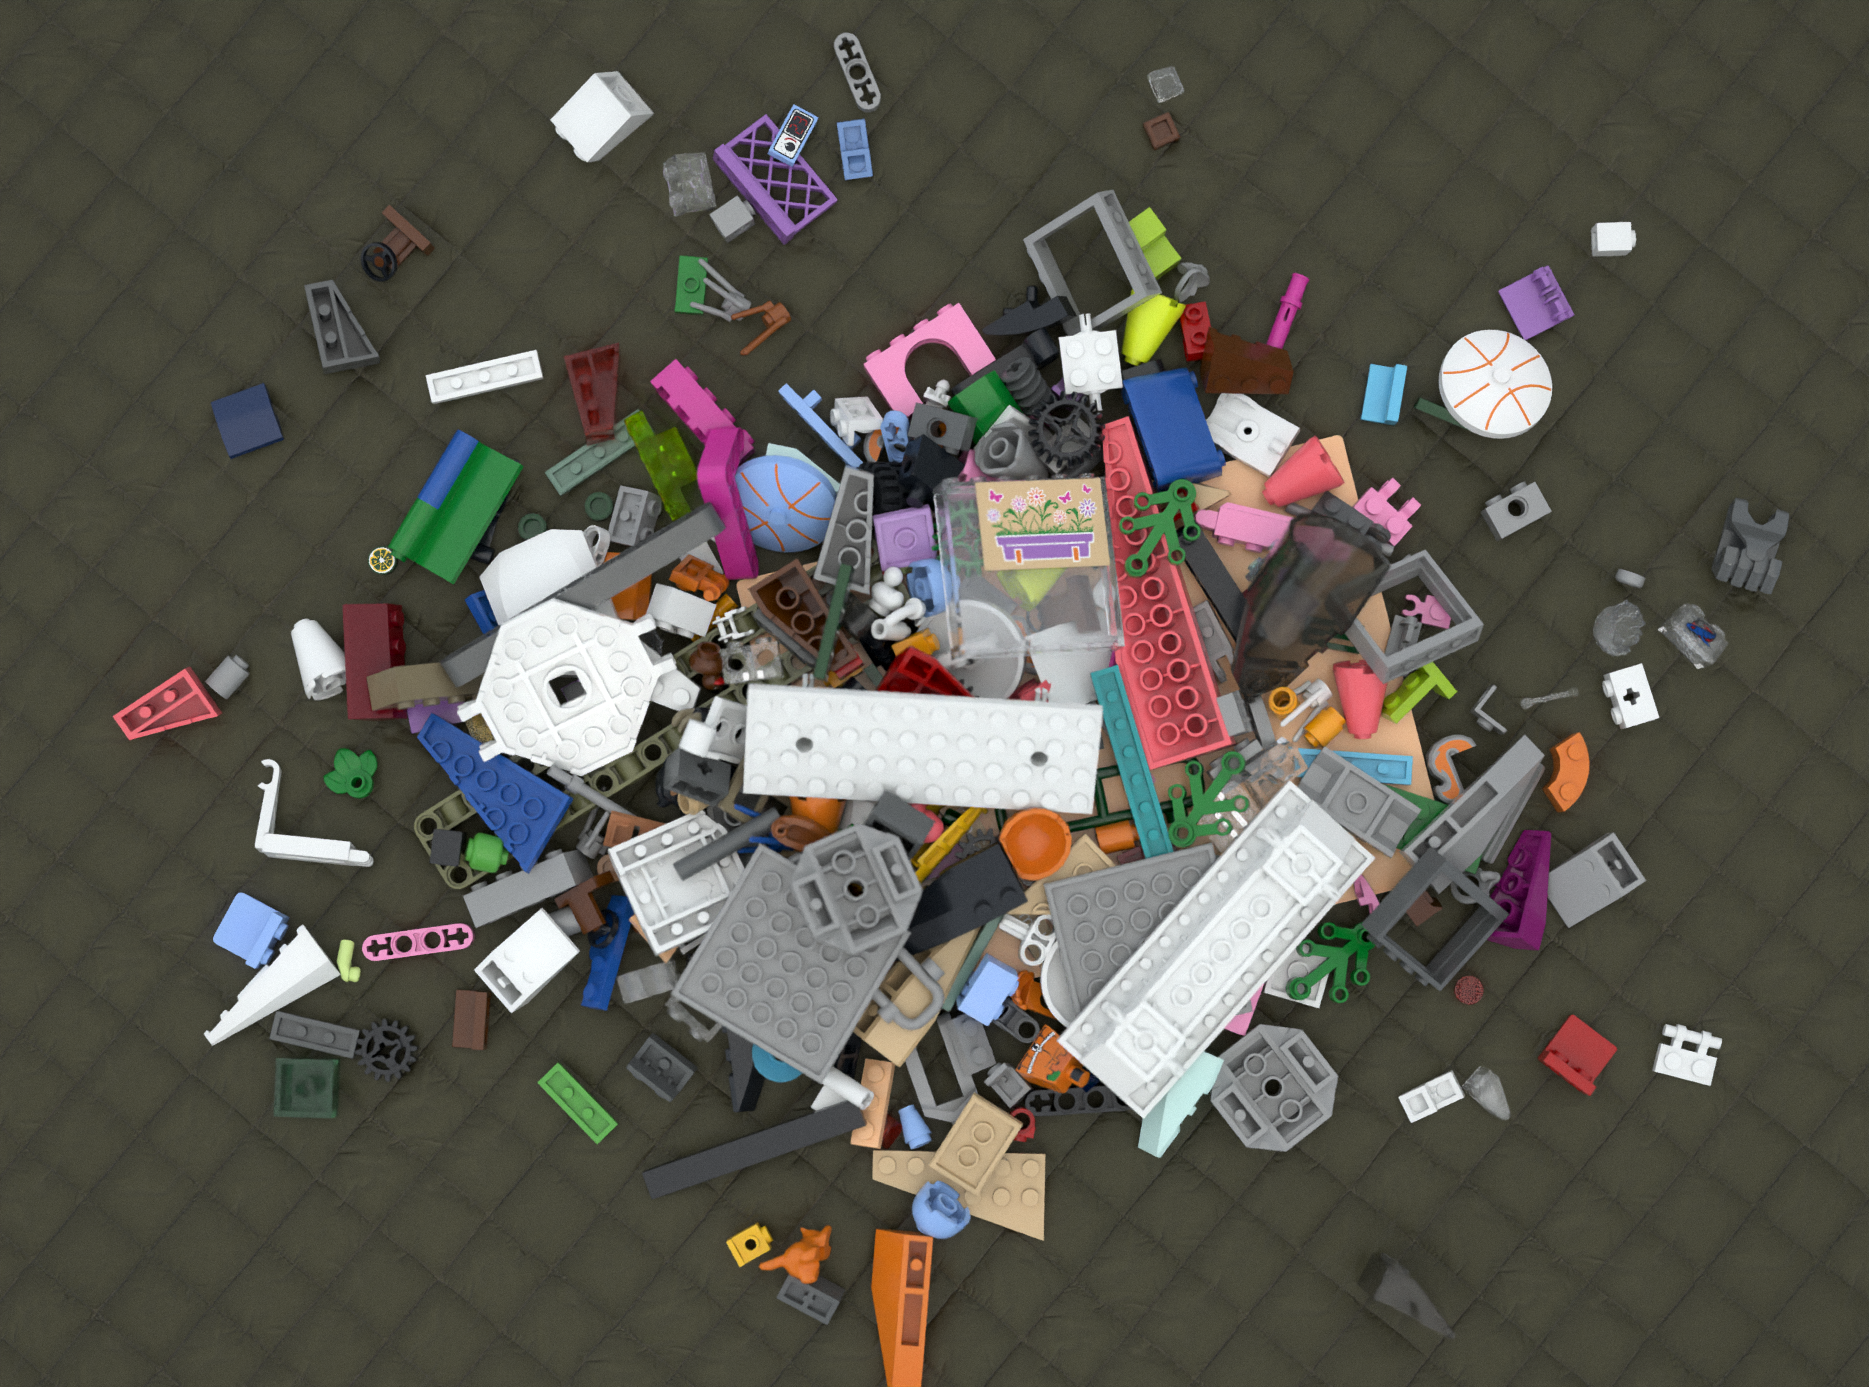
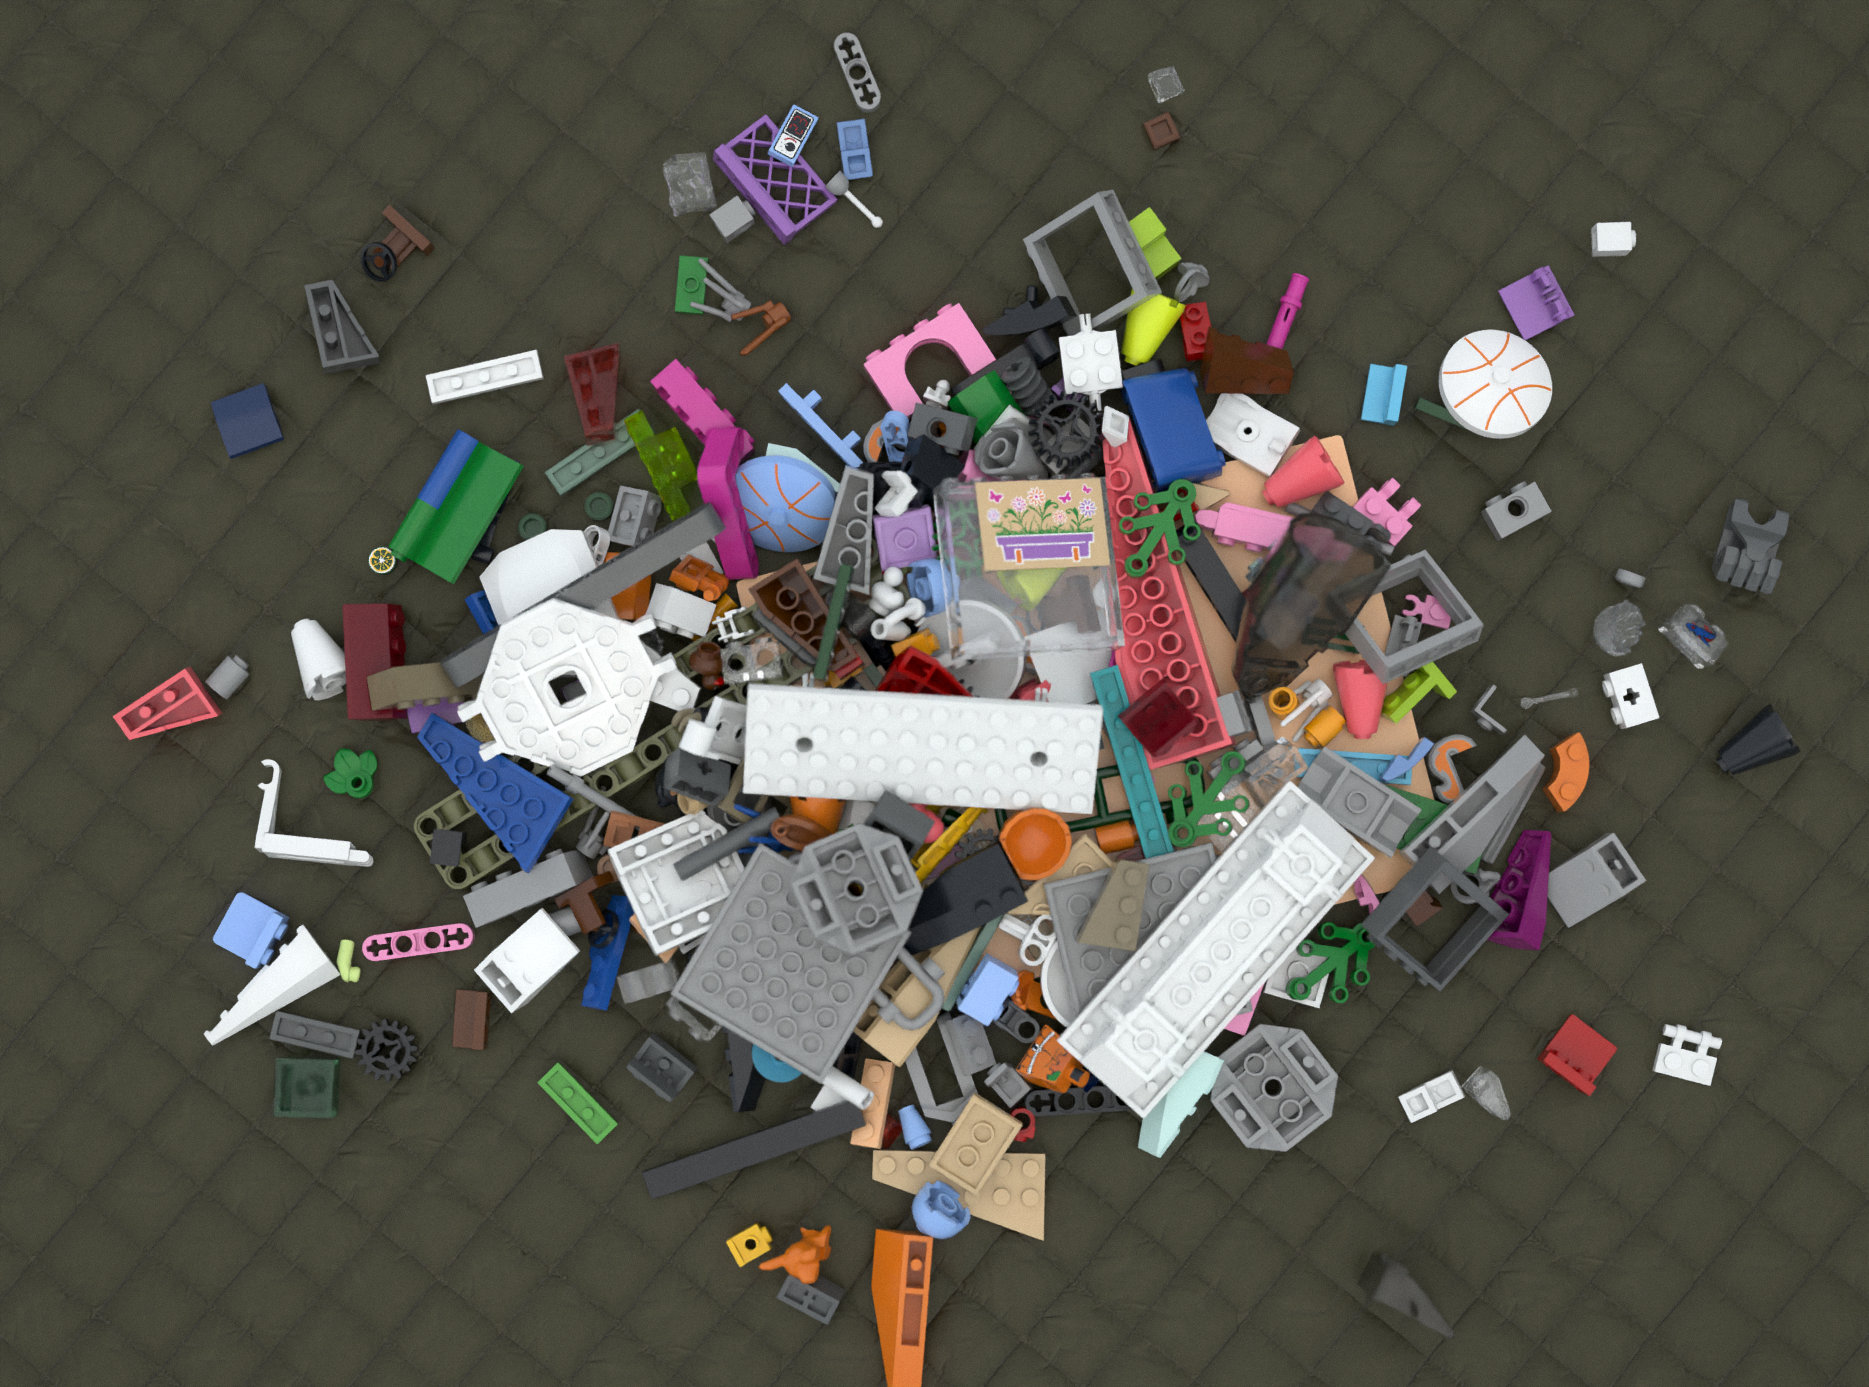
bright green head [464,833,509,873] -> none
white slope [551,71,654,162] -> none
white bracket [830,397,883,446] -> none
light grey hinge [1193,600,1243,683] -> none
clear red plate [1454,976,1484,1005] -> none
none -> hinge [825,171,883,228]
none -> white bracket [875,471,918,517]
none -> dark tan wedge [1075,858,1149,951]
none -> white slope [1102,406,1129,447]
none -> dark red bracket [1118,679,1199,758]
none -> medium blue slope [1379,737,1434,782]
none -> black cone [1716,704,1801,775]

